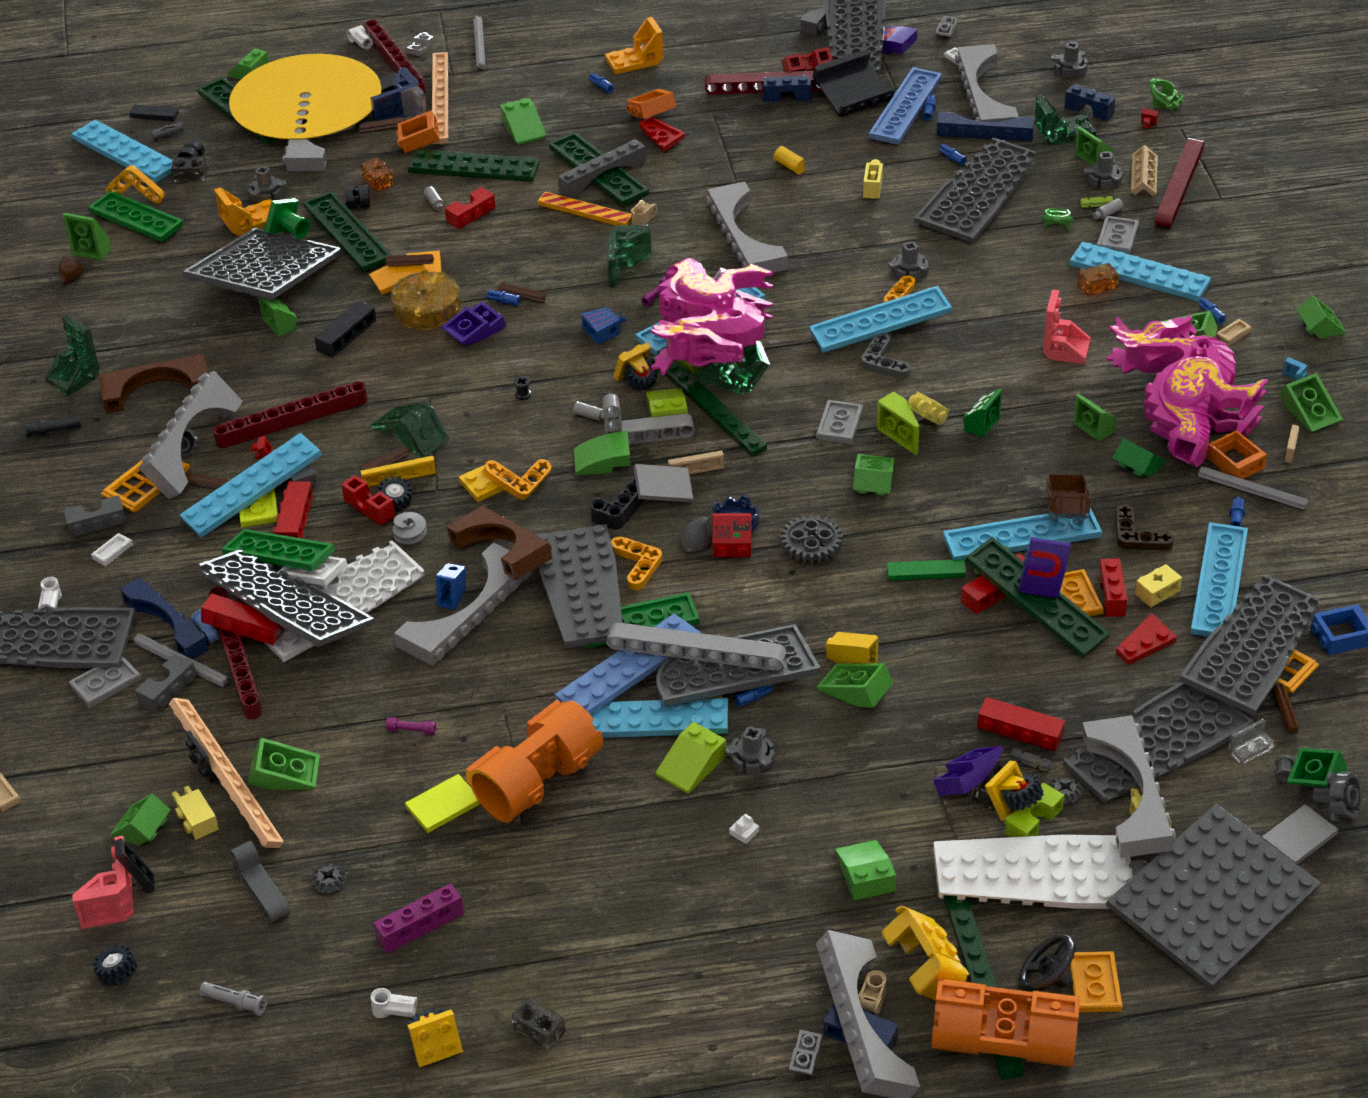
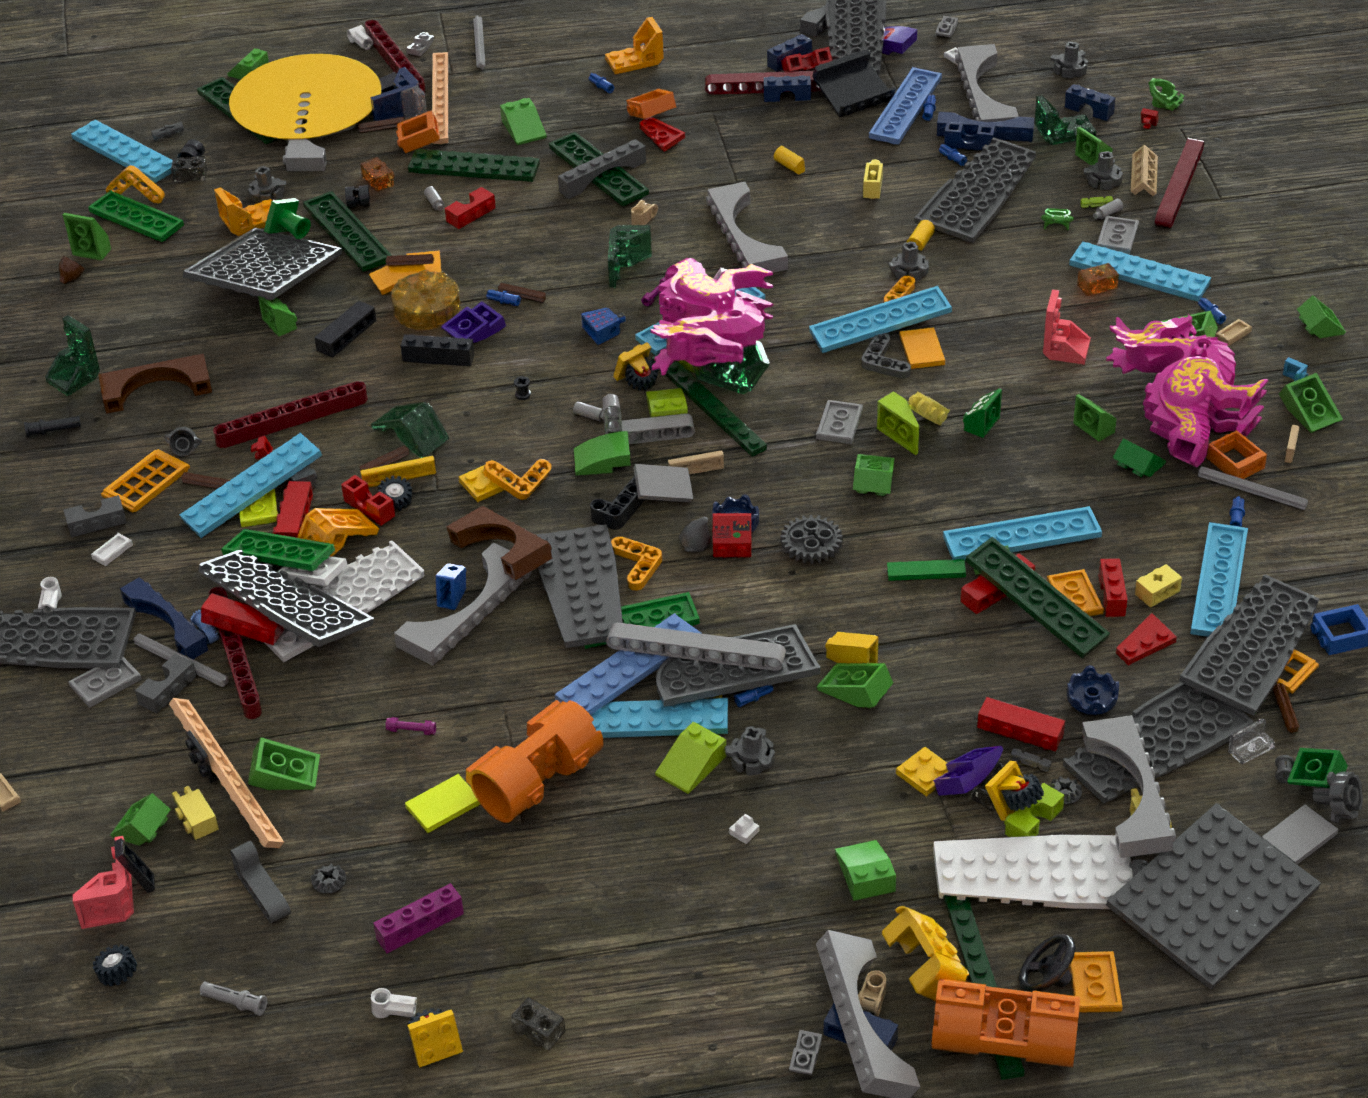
black tile [129,104,179,121] -> none
light grey arch [139,371,243,499] -> none
light grey piece [393,512,427,545] -> none
light orange tile [538,192,631,228] -> none
dark purple slope [1019,537,1071,598] -> none
reddish brown piece [1046,474,1091,522] -> none
dark brown beam [1116,504,1174,550] -> none
none -> light orange bracket [297,508,379,557]
none -> black brick [400,335,475,366]
none -> dark blue arch [767,34,812,72]
none -> yellow plate [896,747,948,797]
none -> light orange tile [899,327,945,369]
none -> yellow brick [907,220,935,251]
none -> dark blue arch [944,122,995,151]
none -> dark blue plate [1067,665,1119,715]

